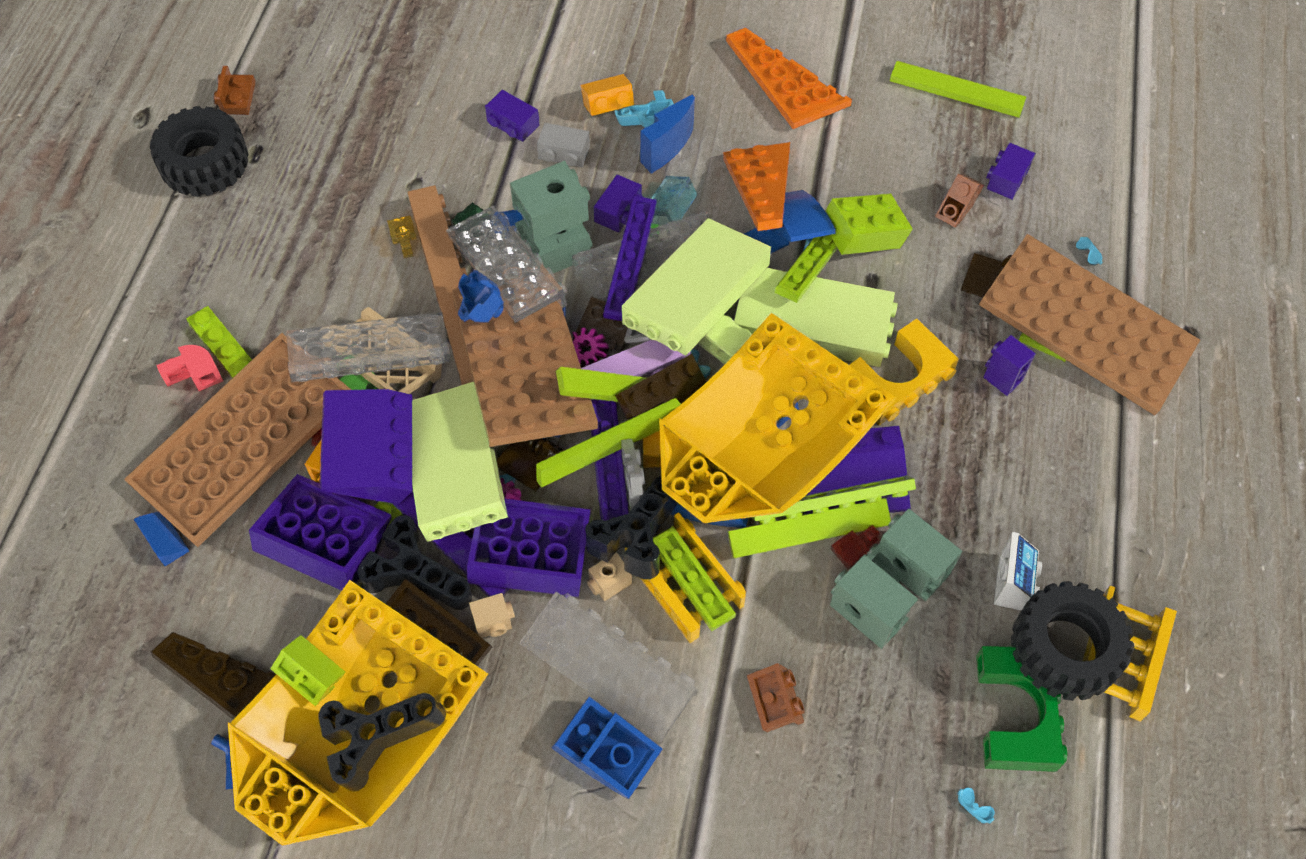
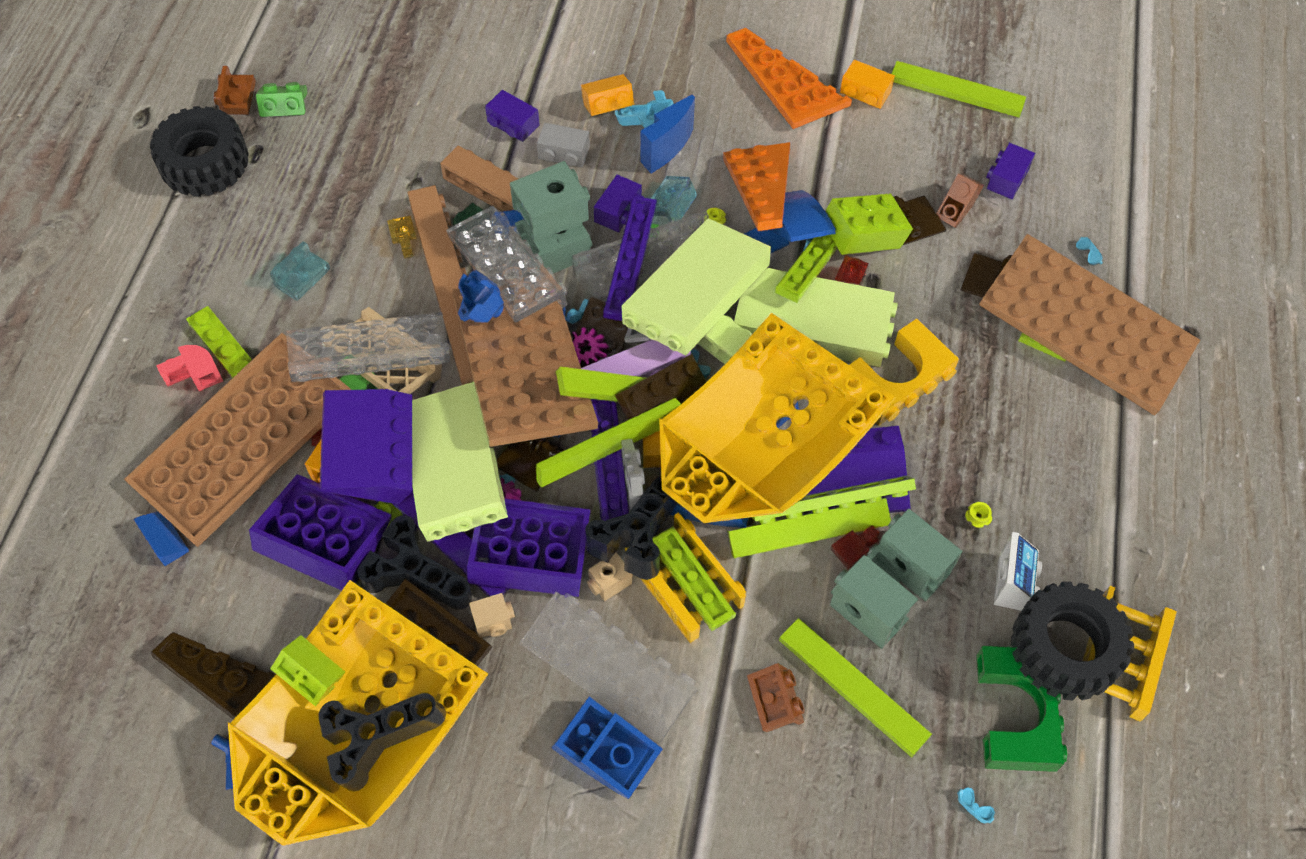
dark purple brick [983,335,1036,396] -> none
none -> bright green bracket [256,82,308,117]
none -> clear light blue bracket [270,241,330,301]
none -> medium nougat brick [440,145,518,212]
none -> medium azure piece [565,299,589,324]
none -> neon yellow plate [703,208,726,225]
none -> lime tile [779,618,932,758]
none -> clear red brick [835,255,869,286]
none -> light orange brick [840,60,895,109]
none -> dark brown hinge [894,195,946,245]
none -> neon yellow plate [965,502,992,528]

